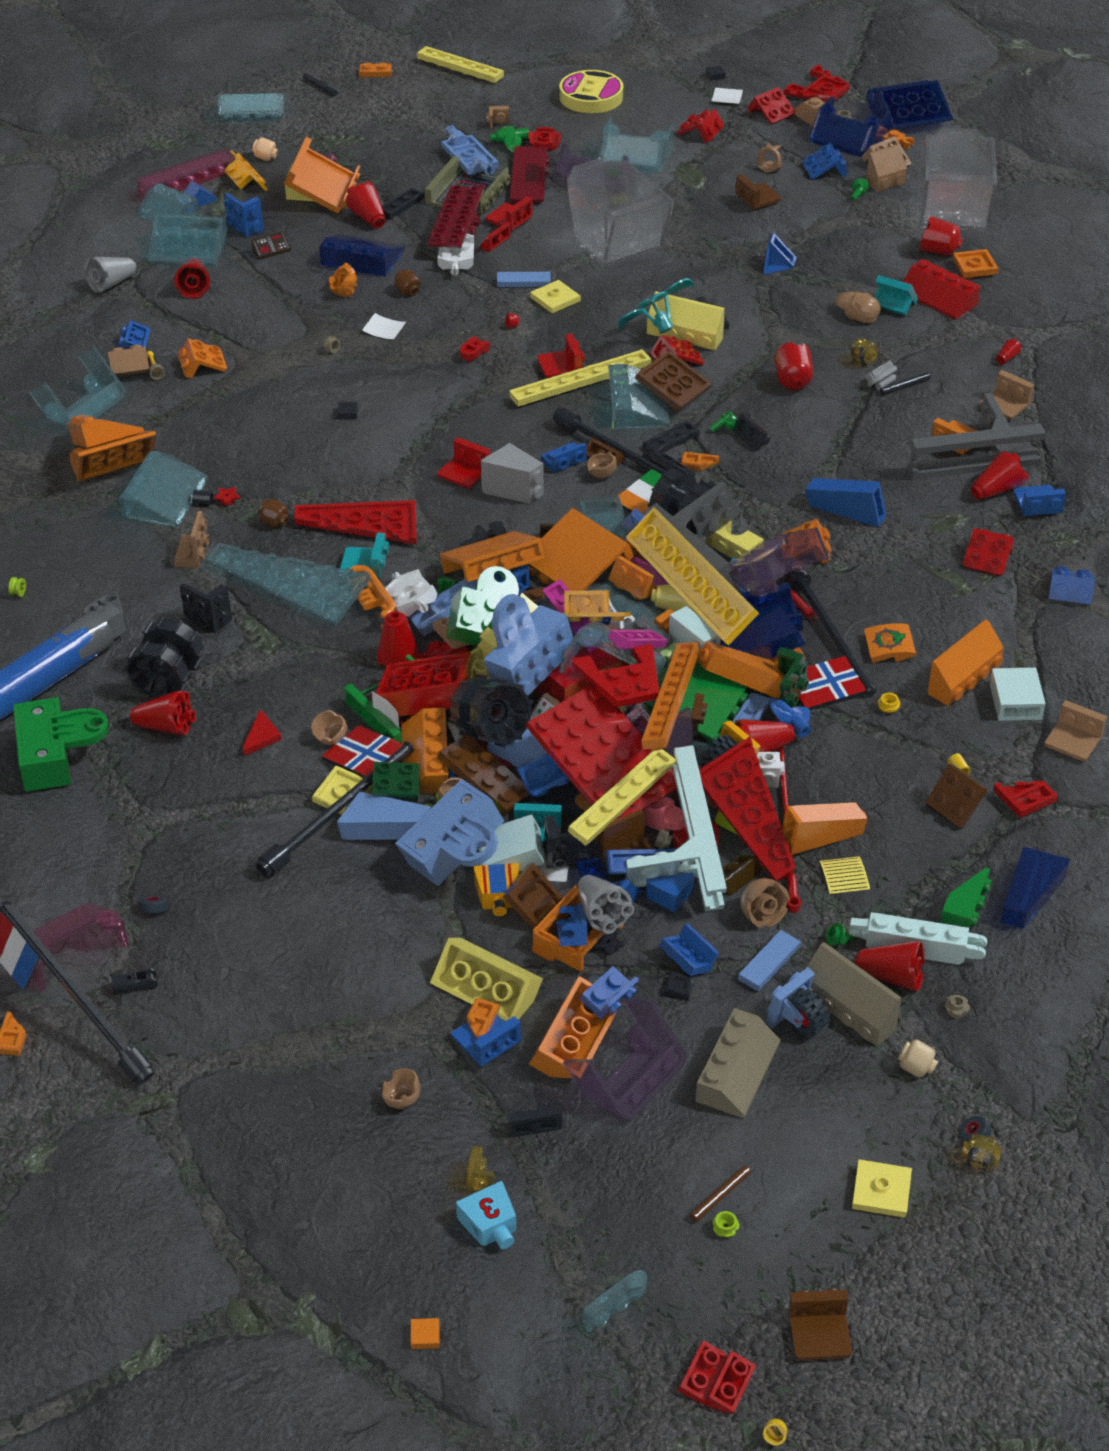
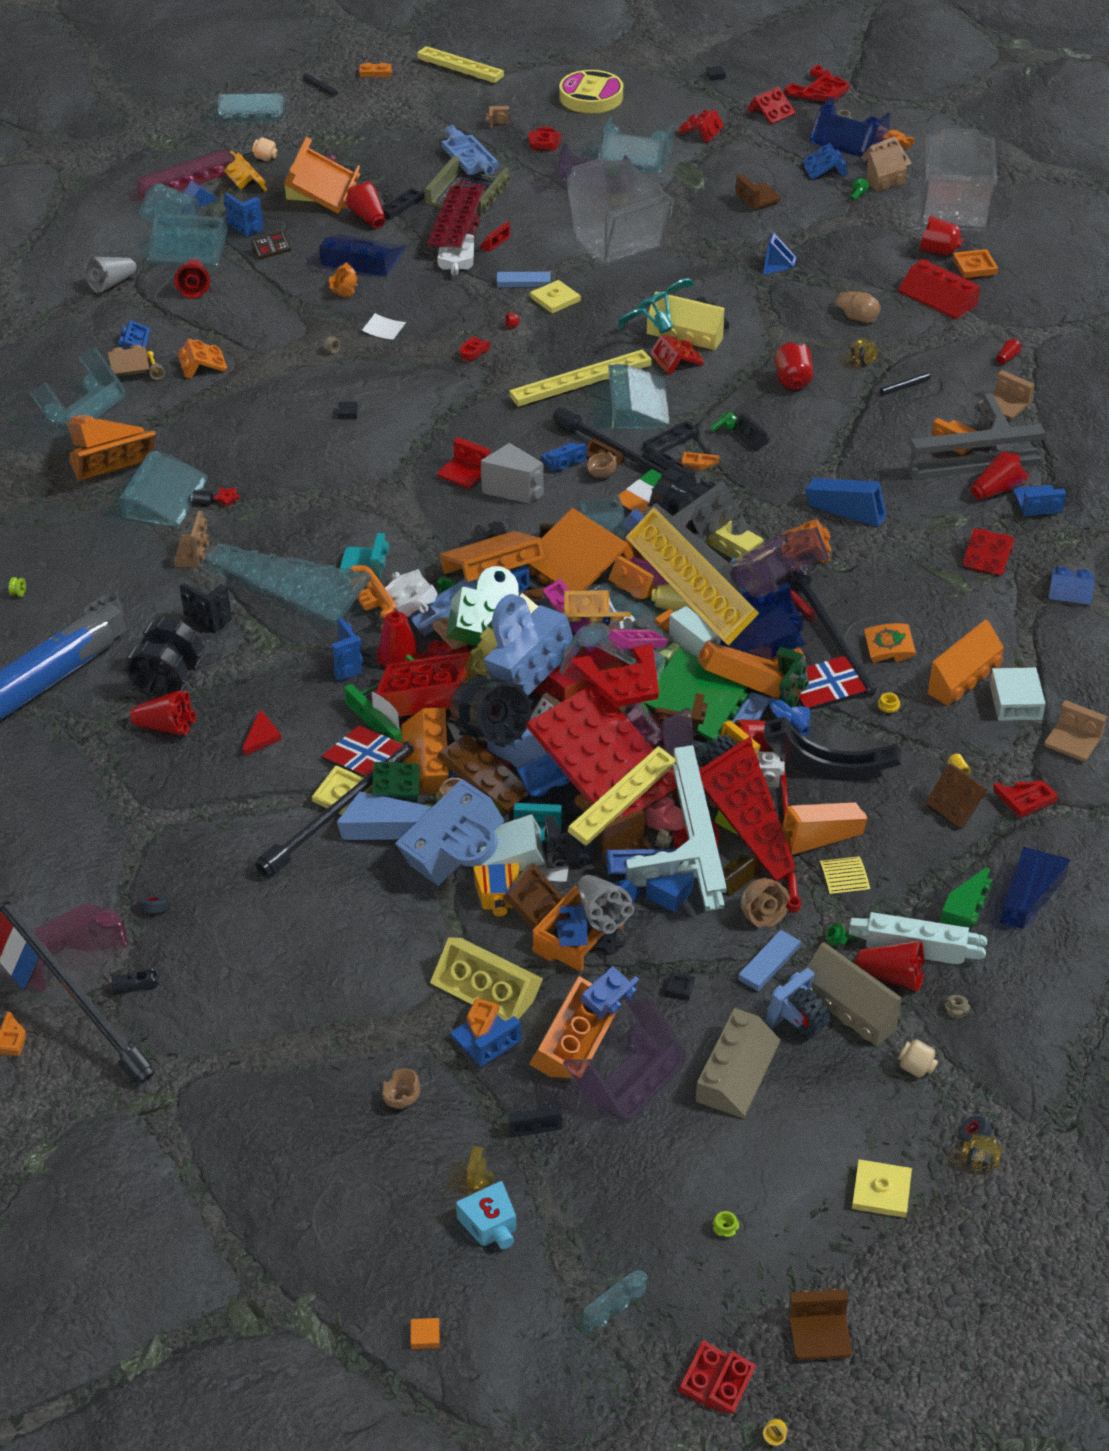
green brick [13,697,109,792] -> none
reddish brown head [258,499,289,529] -> none
red wing [294,500,417,545] -> none
medium nougat hair [311,710,348,745] -> none
reddish brown head [394,269,421,296] -> none
red bracket [485,196,533,231] -> none
green plant [489,126,529,153] -> none
dark red bracket [510,146,549,203] -> none
red bracket [537,334,585,378] -> none
clear blue plate [577,857,605,880] -> none
reddish brown plate [635,350,712,412] -> none
orange plate [641,642,700,751] -> none
blue bracket [659,924,719,976] -> none
reddish brown bar [690,1165,751,1222] -> none
white sticker [711,88,743,104] -> none
medium nougat piece [757,143,782,173] -> none
medium nougat slope [794,97,838,126] -> none
clear blue slope [865,80,954,130] -> none
light grey piece [865,360,897,390] -> none
teal bracket [874,275,918,316] -> none
none -> blue bracket [332,617,363,682]
none -> black arch [764,716,901,780]

